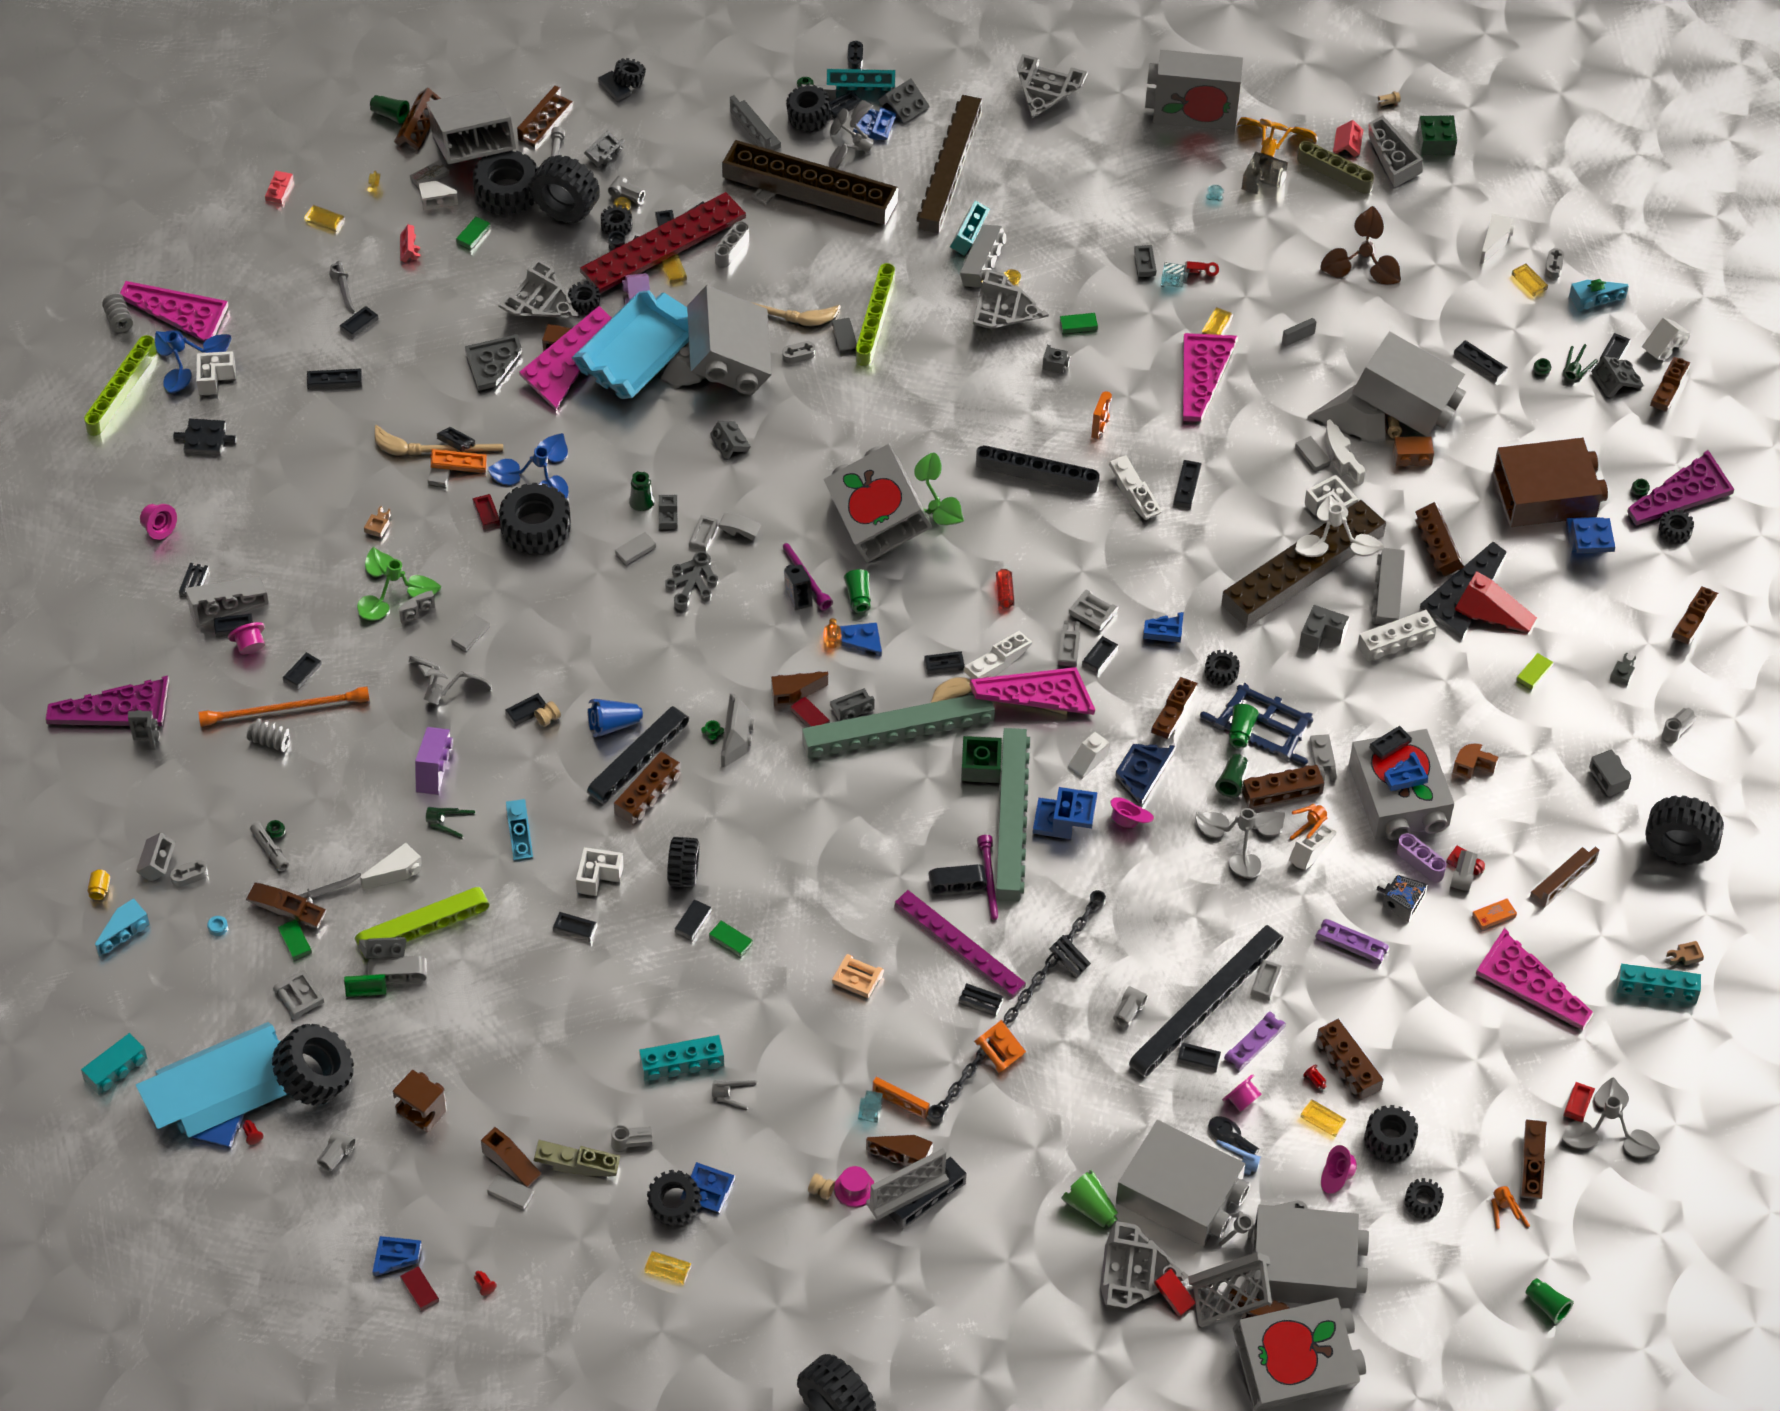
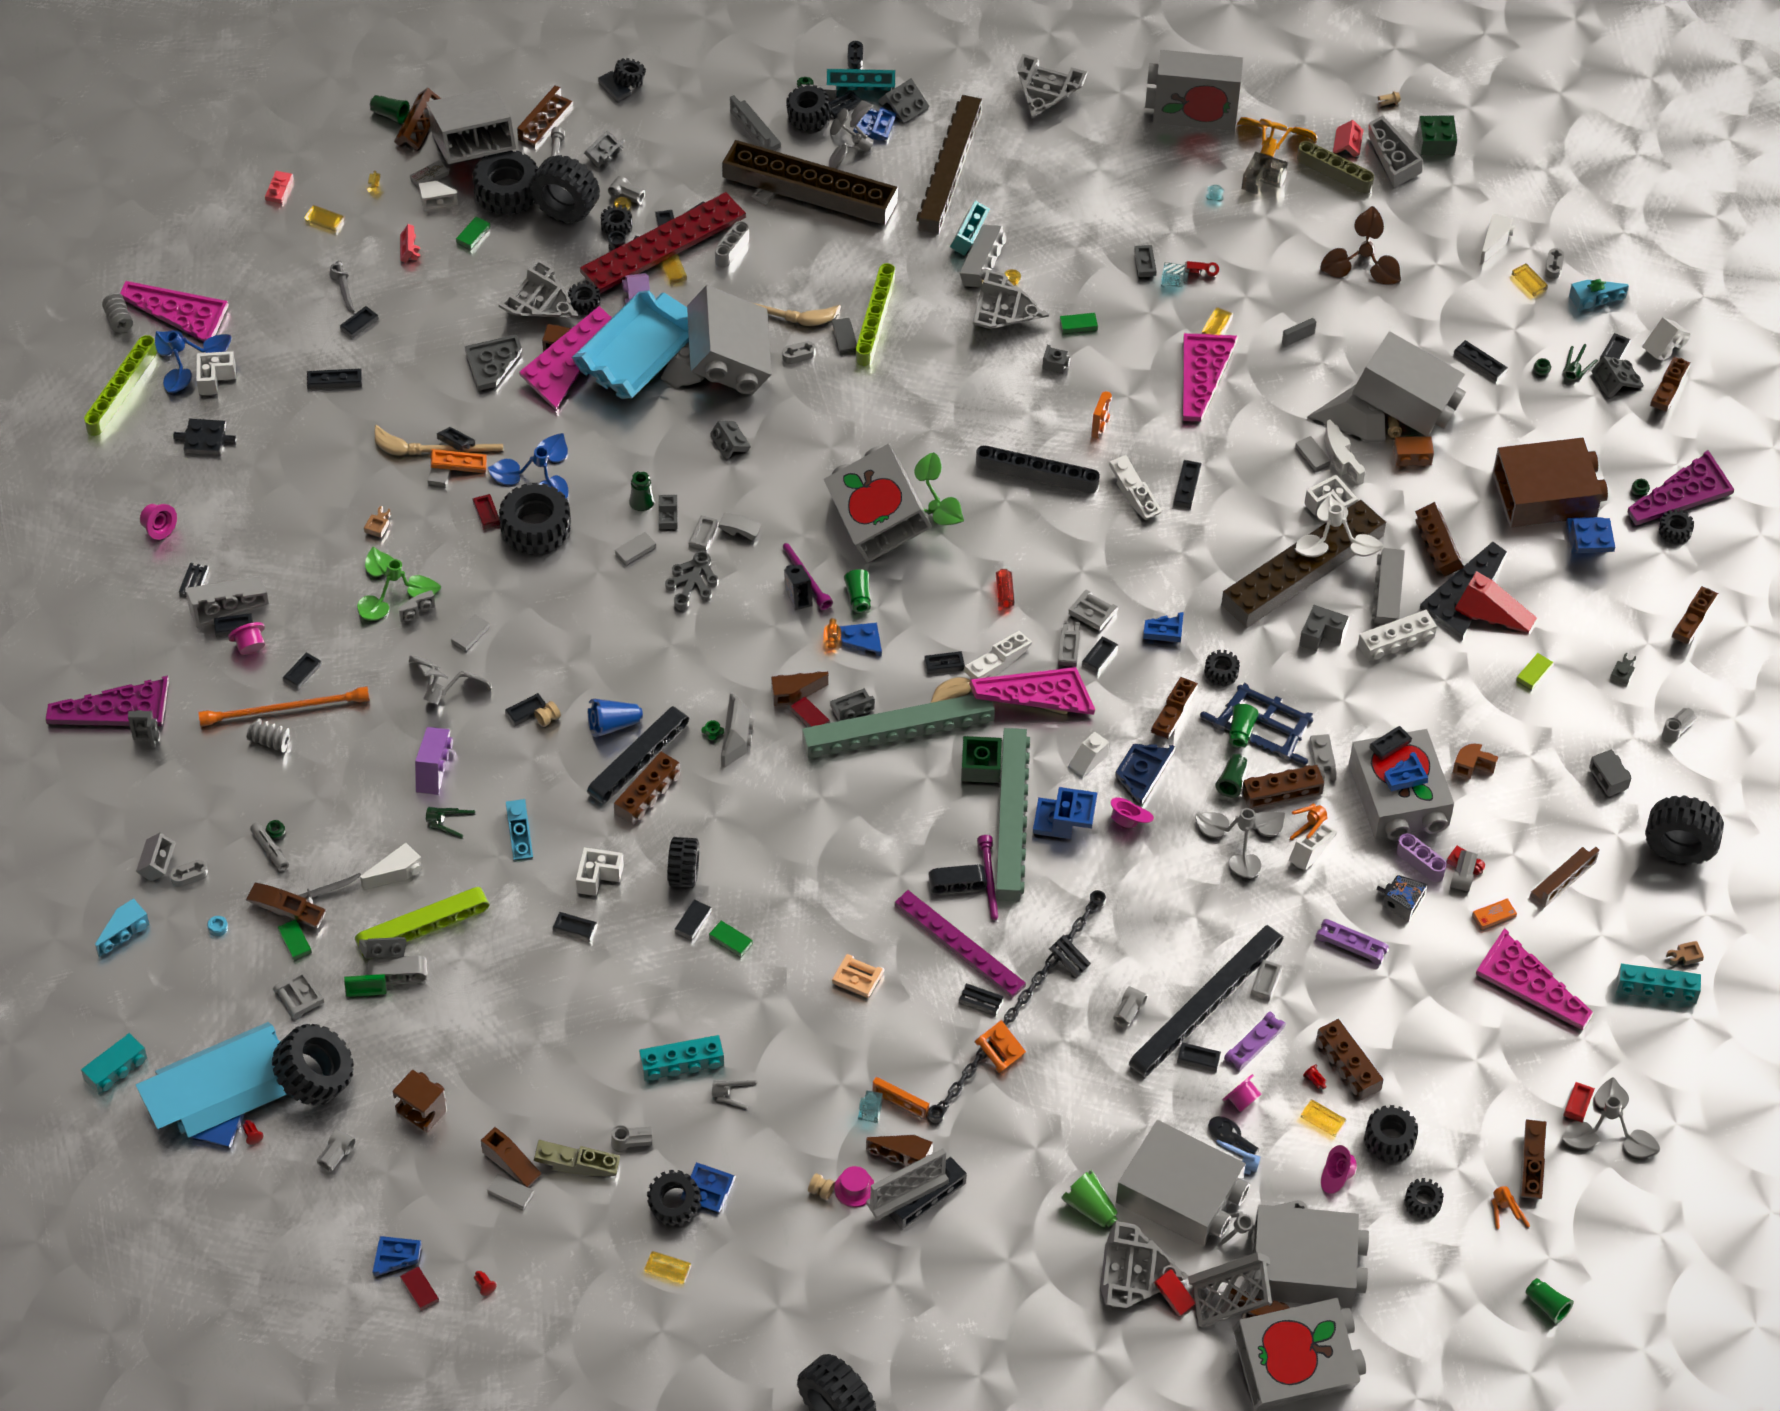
yellow brick [87,869,110,900] -> none

